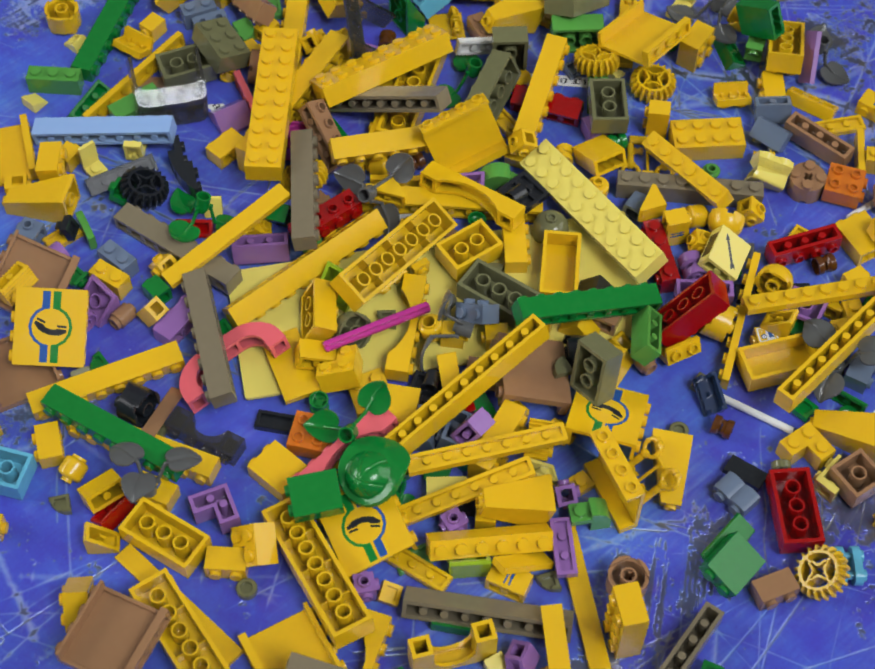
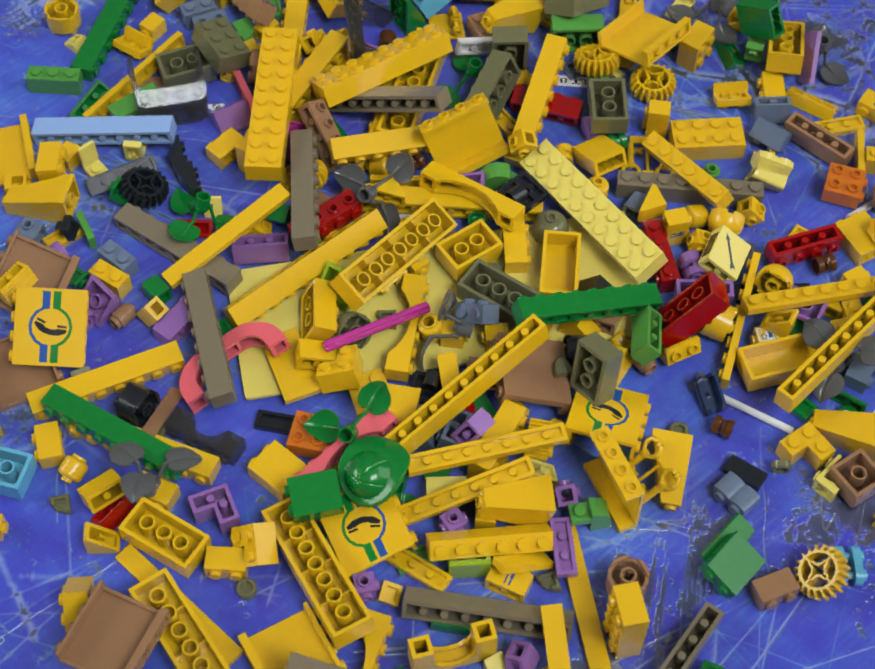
light yellow slope [21,93,48,113] -> none
green tile [90,351,109,370] -> none
yellow brick [148,253,177,280] -> none
green wheel [309,391,329,414] -> none
yellow plate [568,470,595,496] -> none
red brick [765,467,826,554] -> none
medium nougat brick [787,160,827,204] -> none

